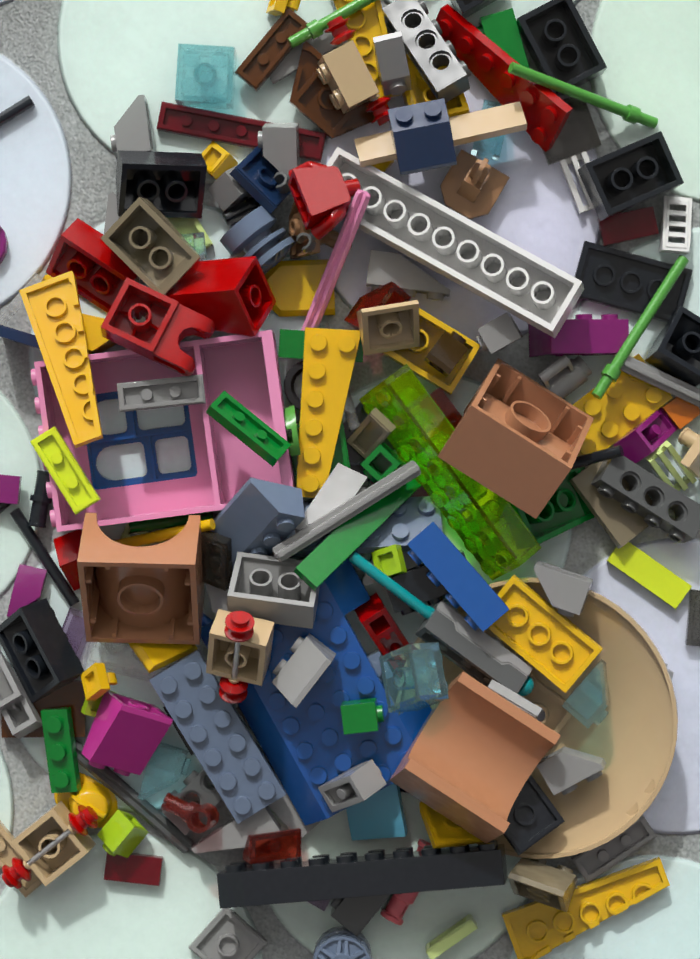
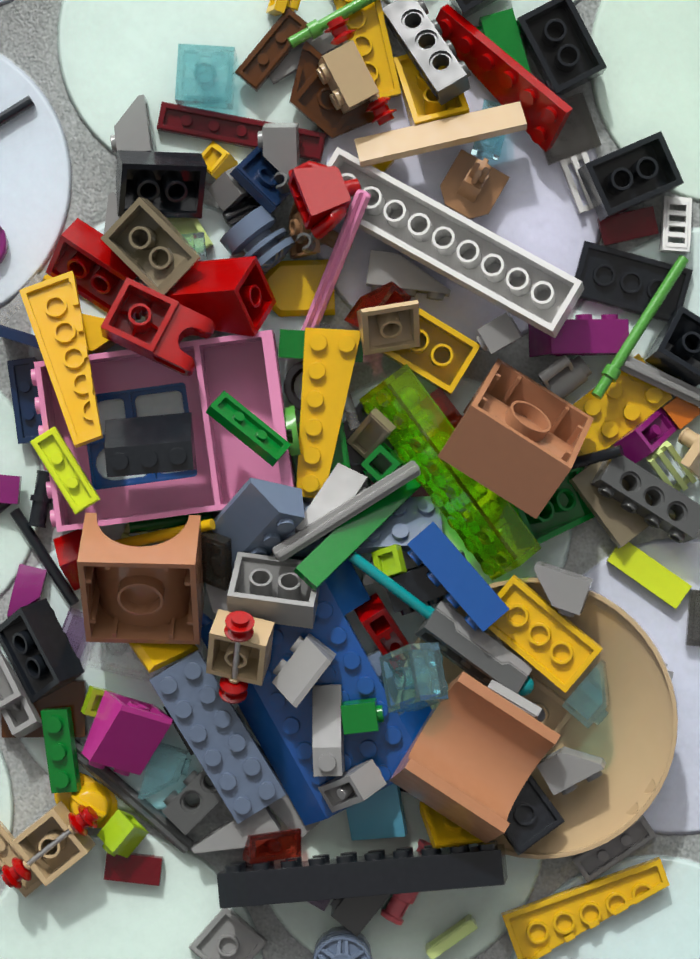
yellow tile [80,663,118,701] -> none
light grey tile [117,374,206,412] -> none
clear red pin [161,793,219,833] -> none
light grey slope [373,31,412,96] -> none
dark blue slope [388,98,457,176] -> none
dark brown slope [424,331,468,377] -> none
bright green bar [508,62,658,129] -> none
dark tan slope [508,858,578,912] -> none
none -> dark blue plate [7,357,42,444]
none -> black slope [104,412,197,477]
none -> light grey slope [312,684,345,777]

